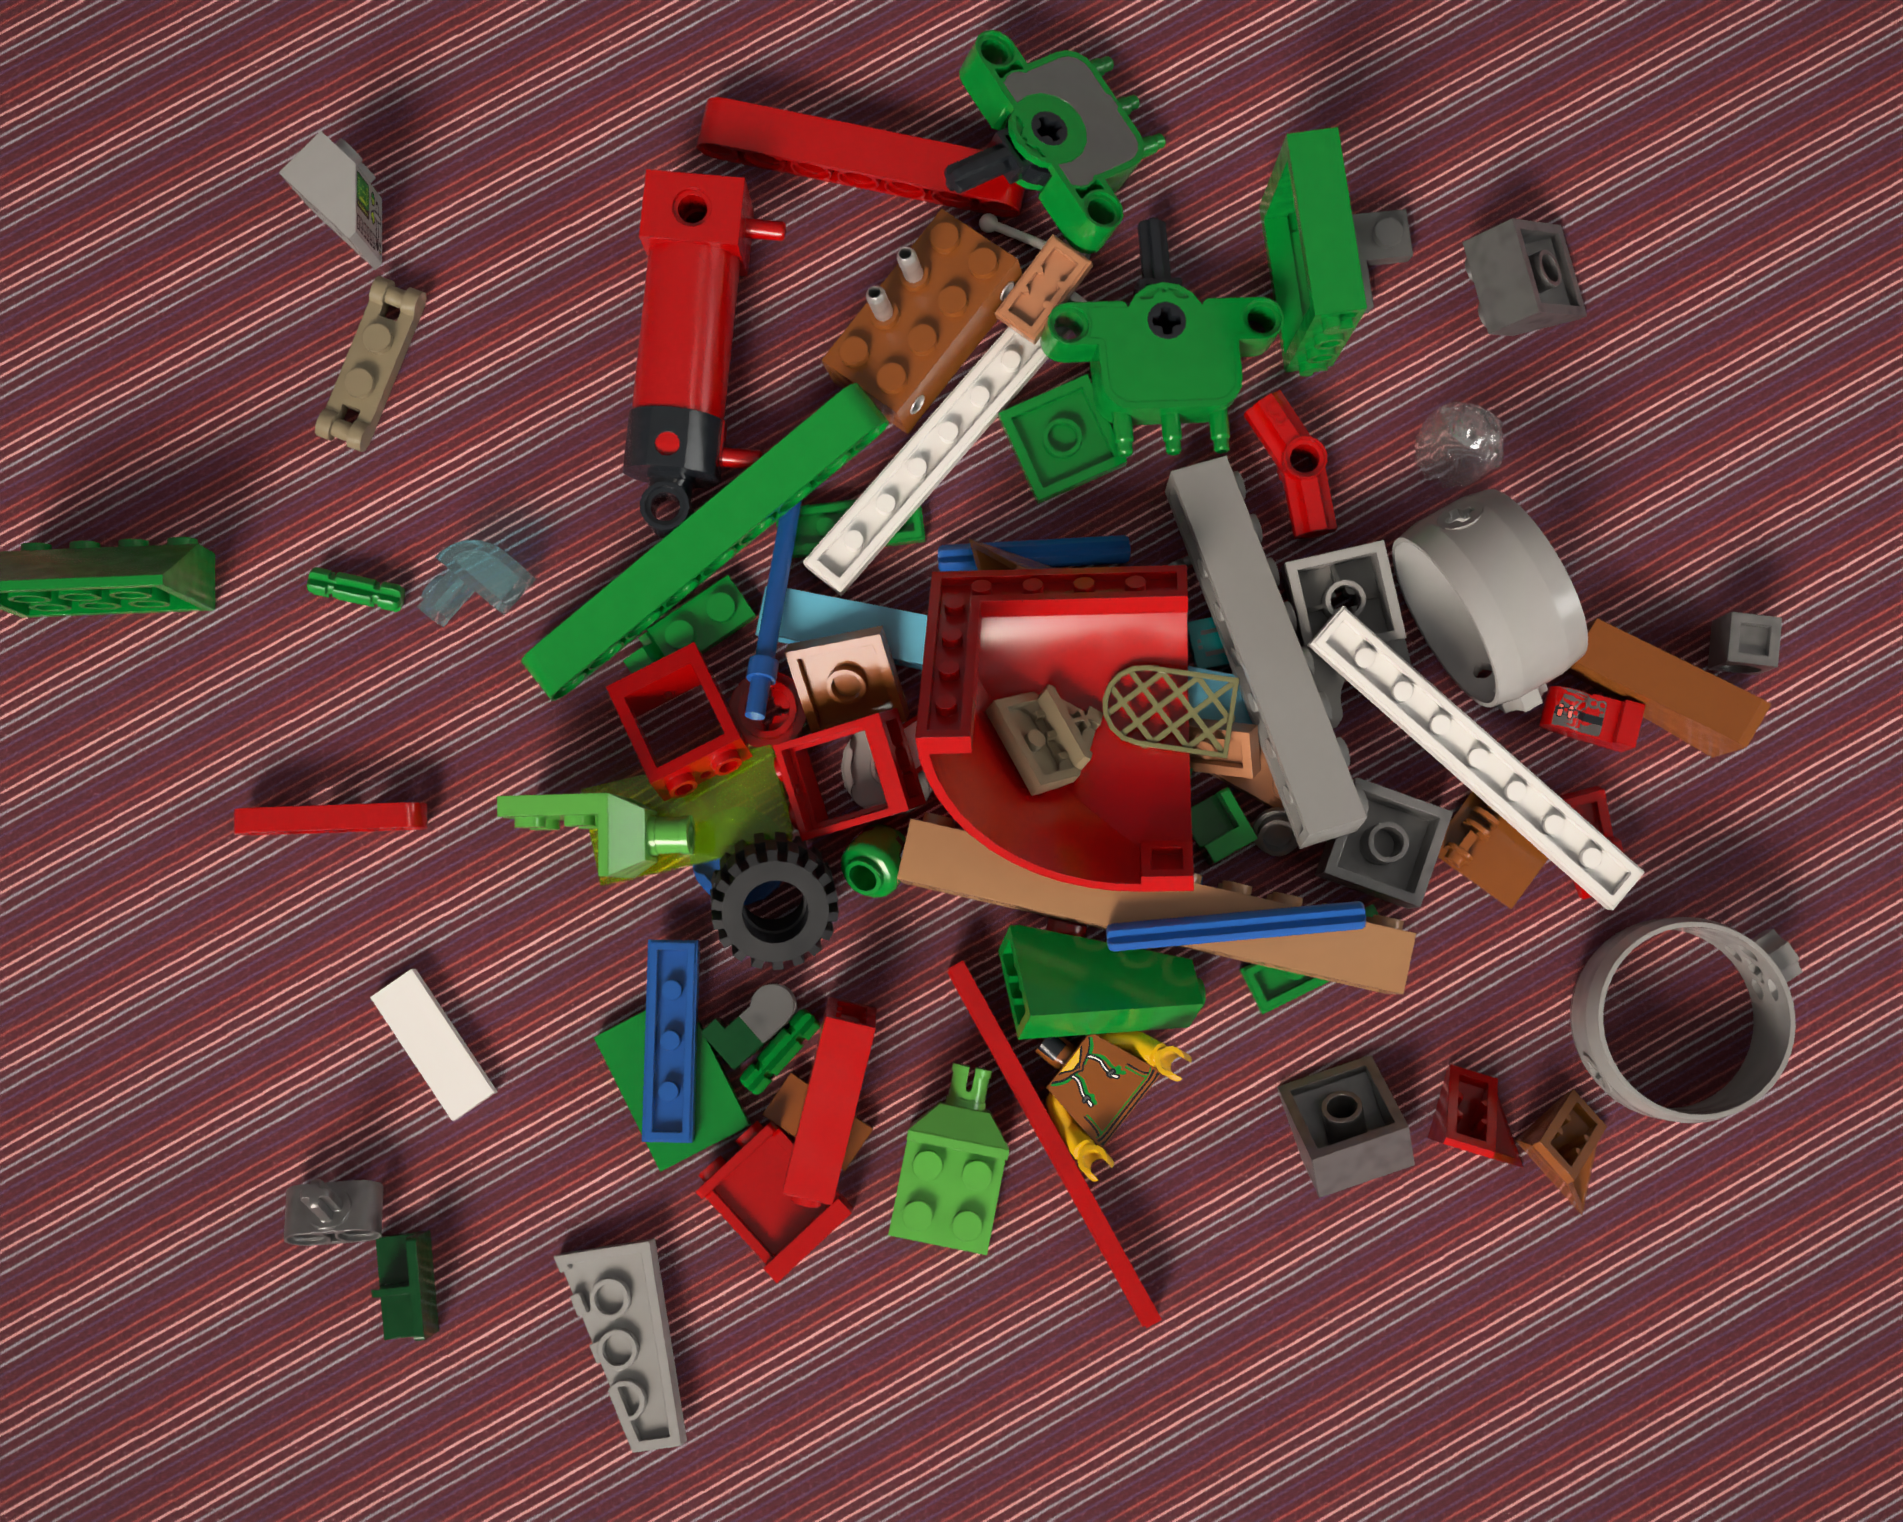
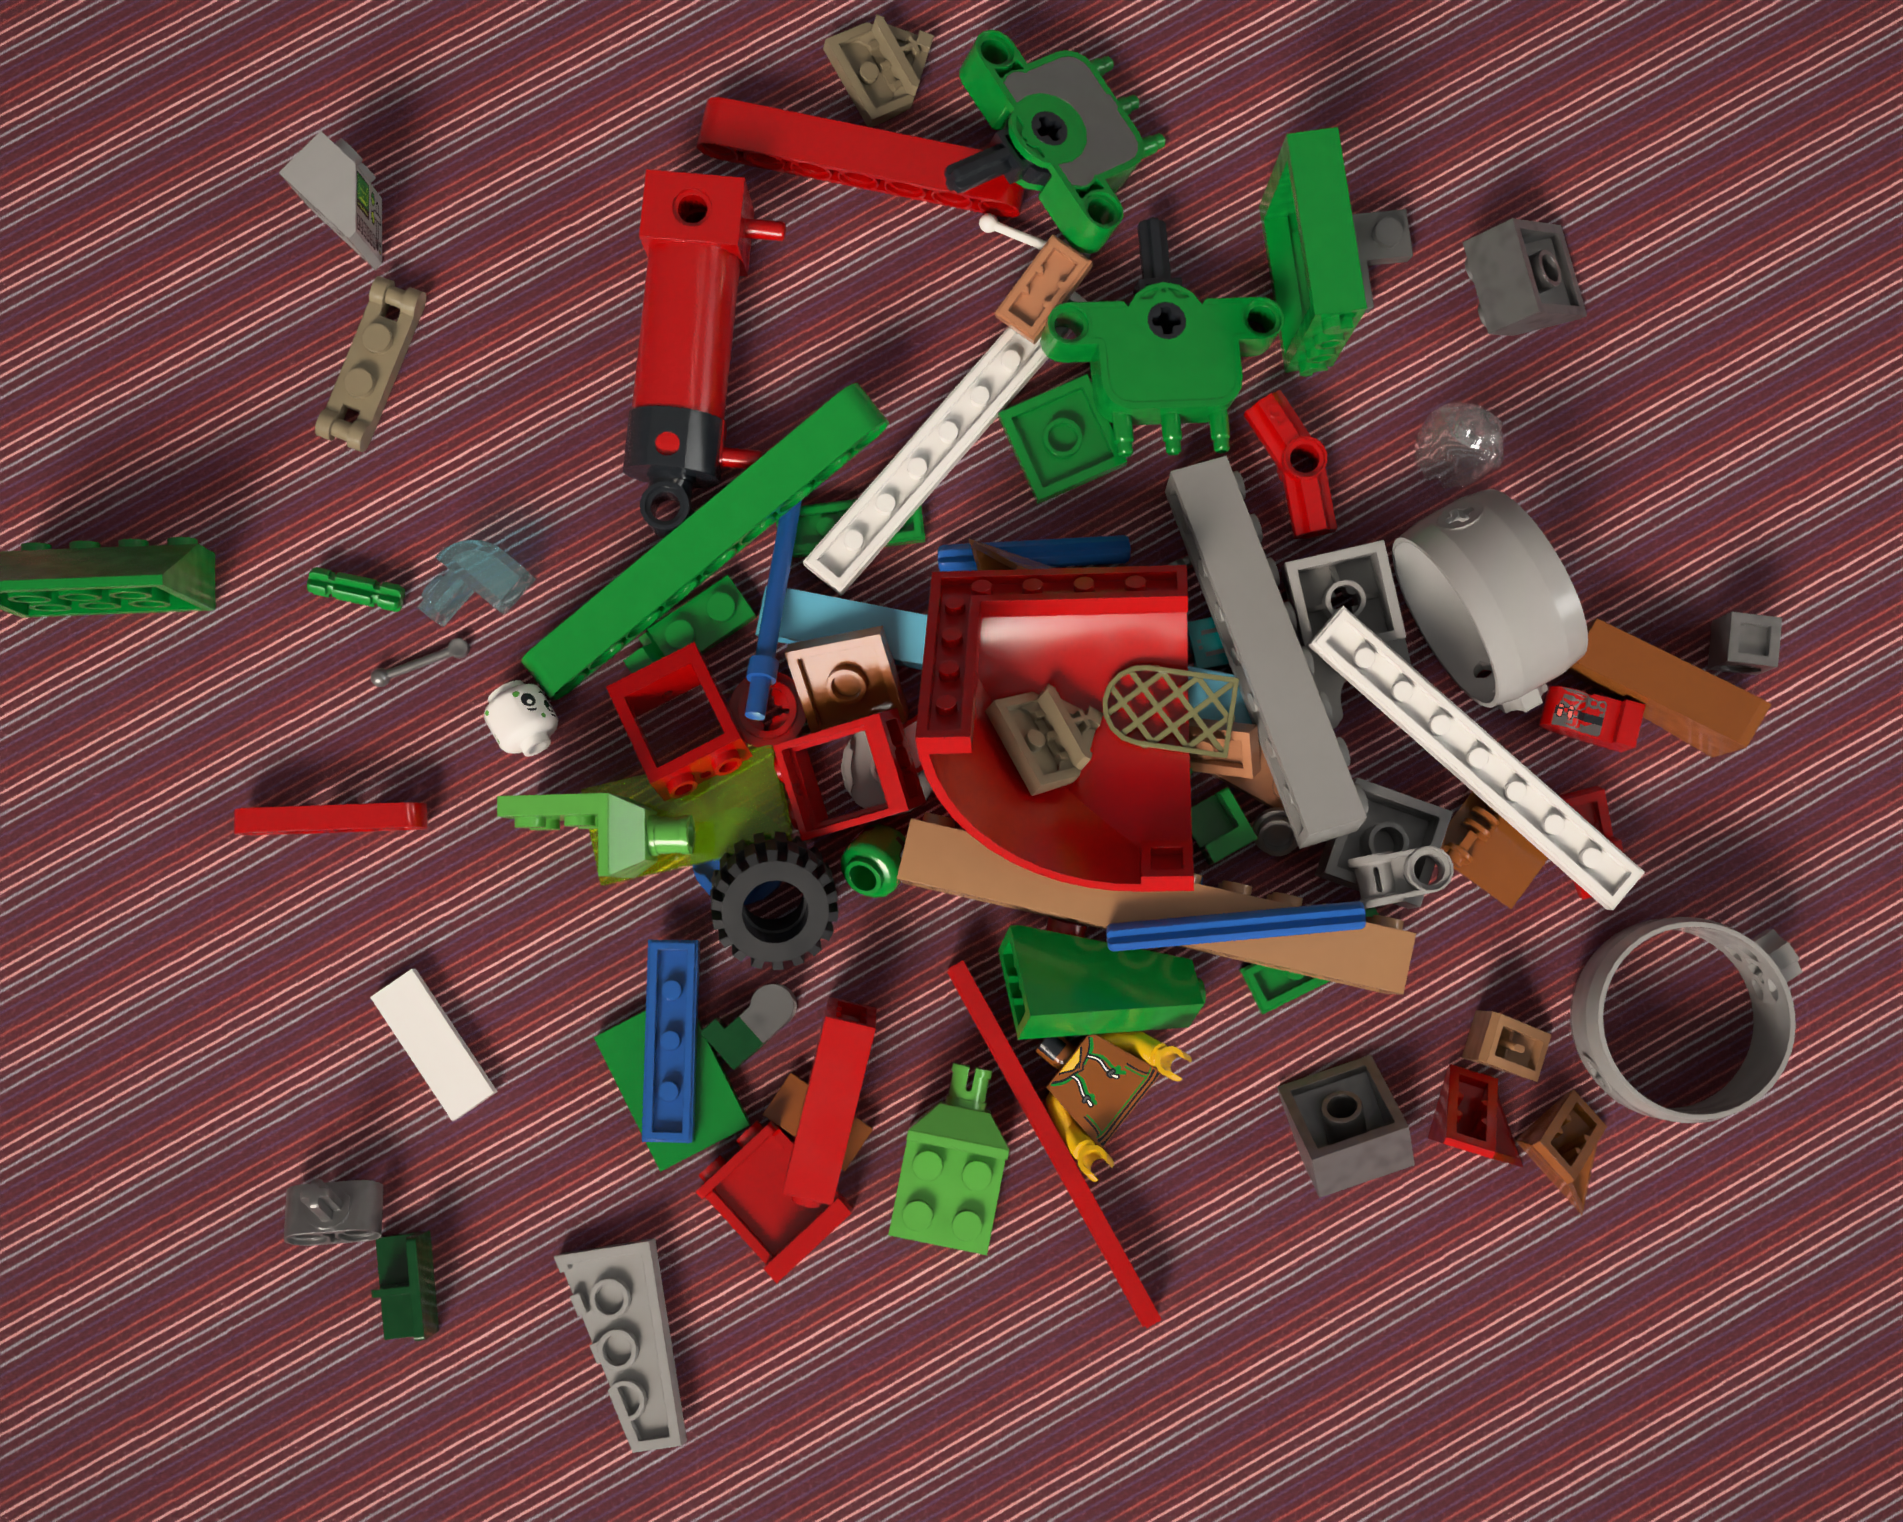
green axle [740,1009,821,1095] -> none
dark orange piece [821,209,1023,434] -> none
none -> flat silver hinge [371,638,470,687]
none -> white head [484,680,558,757]
none -> dark tan slope [823,14,934,128]
none -> light grey piece [1348,846,1454,909]
none -> medium nougat slope [1462,1010,1552,1082]

